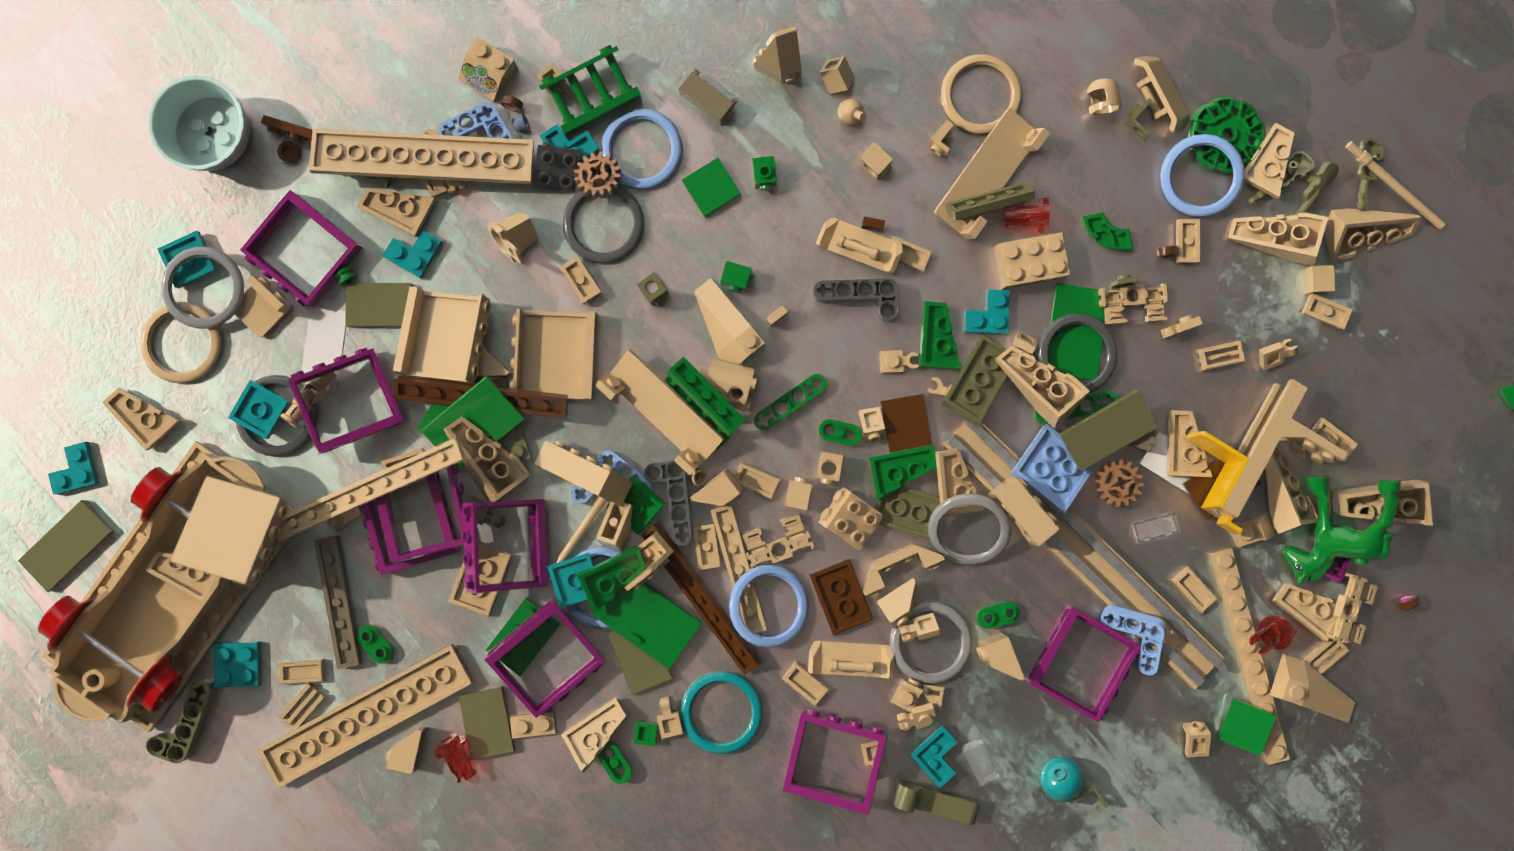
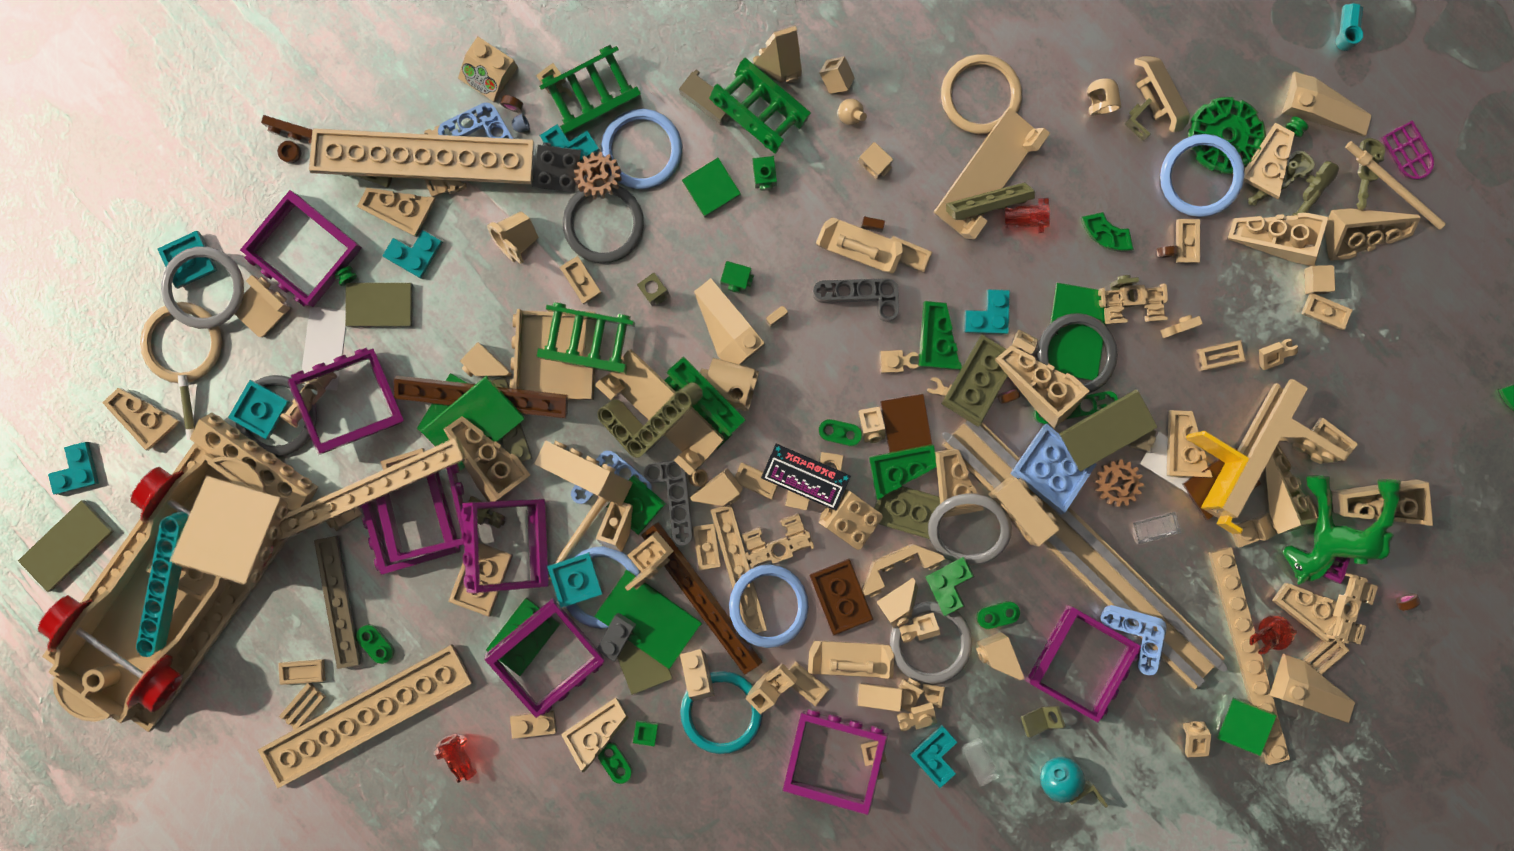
olive beam [146,678,218,764] -> none
light aqua piece [148,75,250,171] -> none
teal plate [213,642,261,688] -> none
tan slope [385,726,427,774] -> none
tan panel [393,287,491,384] -> none
olive tile [458,686,515,760] -> none
green wing [576,546,646,615] -> none
tan plate [657,696,683,739] -> none
green beam [754,374,827,431] -> none
olive beam [893,779,980,825] -> none
tan bracket [928,120,954,157] -> none
tan brick [994,232,1070,290] -> none
tan tile [1171,566,1218,613] -> none
none -> teal beam [136,511,189,657]
none -> olive bar [178,375,195,440]
none -> tan brick [190,413,318,511]
none -> green fence [537,302,635,374]
none -> dark grey plate [596,612,636,661]
none -> olive beam [597,383,703,458]
none -> tan brick [680,649,715,701]
none -> green fence [709,57,811,154]
none -> tan brick [745,663,797,714]
none -> black sticker [761,443,851,511]
none -> tan tile [858,683,904,712]
none -> green plate [925,557,975,616]
none -> reddish brown tile [997,389,1020,404]
none -> olive bracket [1021,706,1066,737]
none -> tan wedge [1282,72,1372,137]
none -> green bush [1286,116,1309,137]
none -> teal piece [1335,3,1363,51]
none -> magenta window [1381,120,1434,180]

